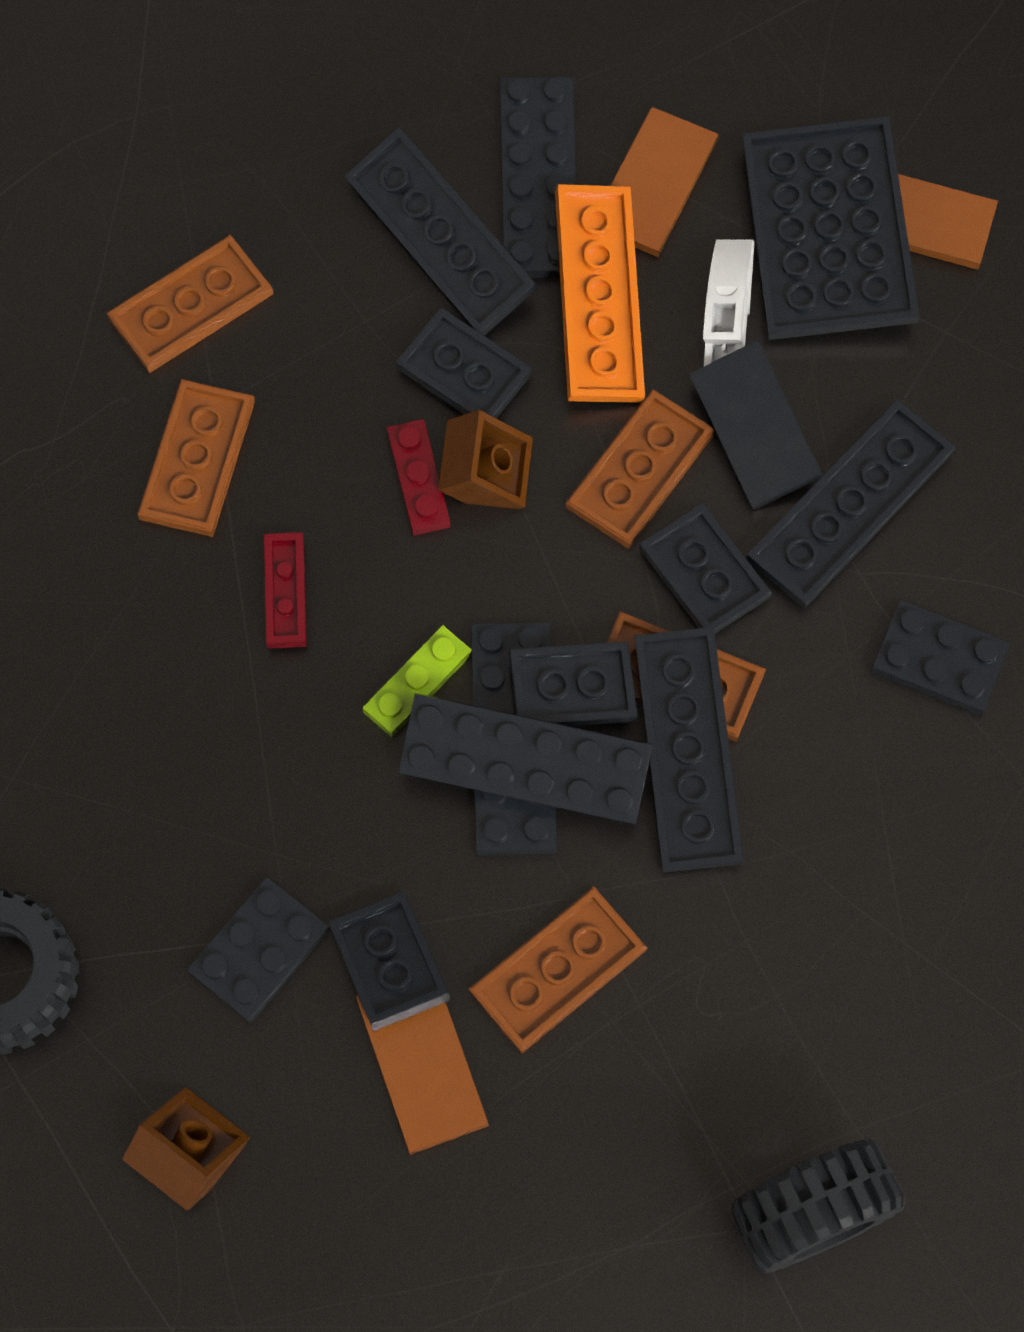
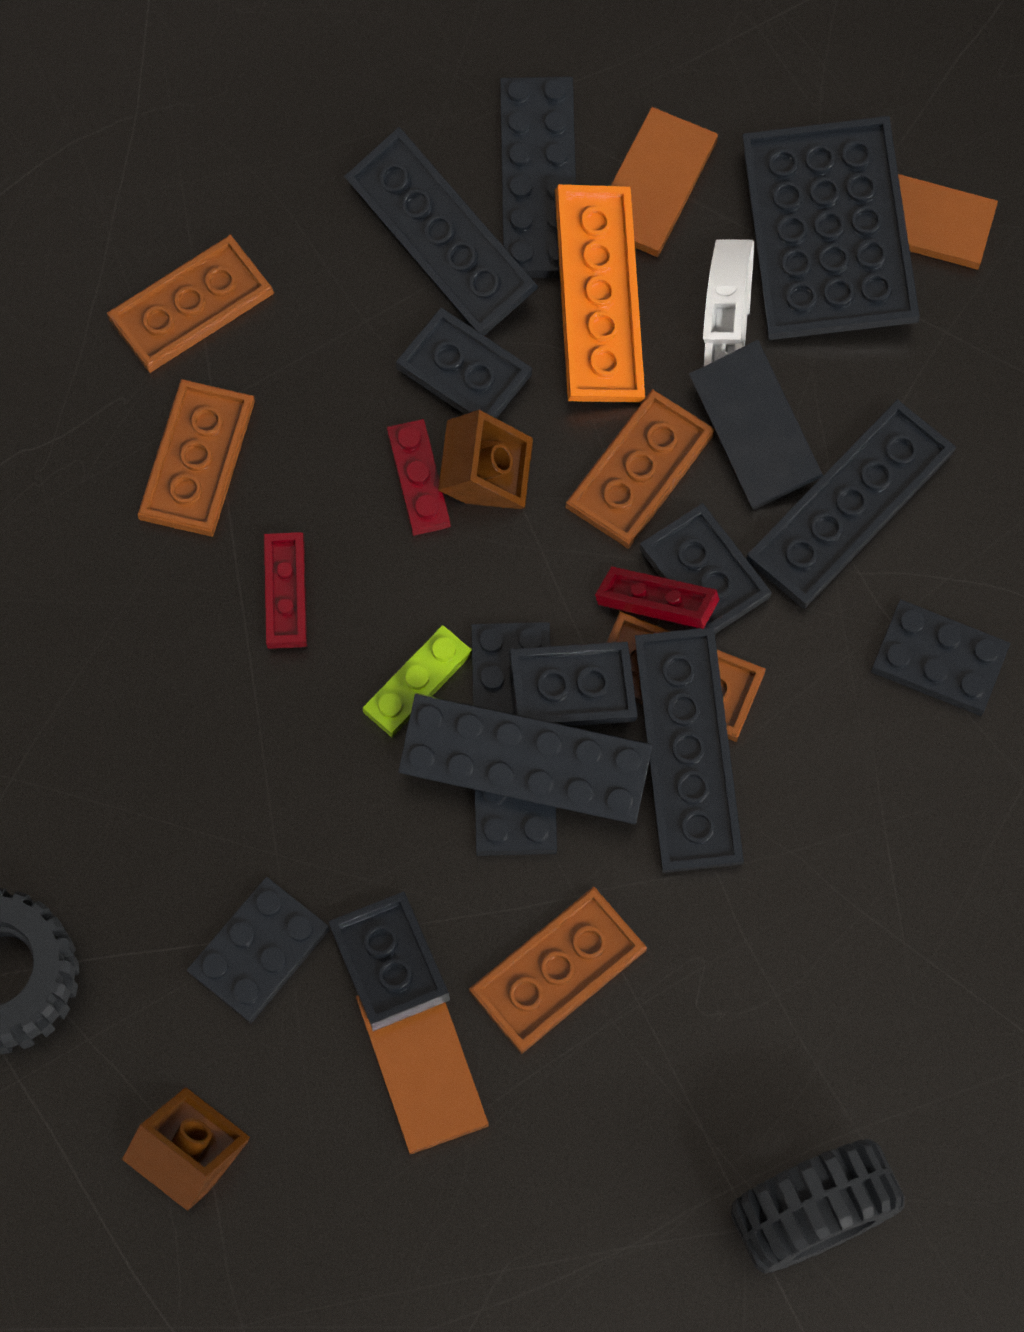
none -> dark red plate [595,566,719,629]

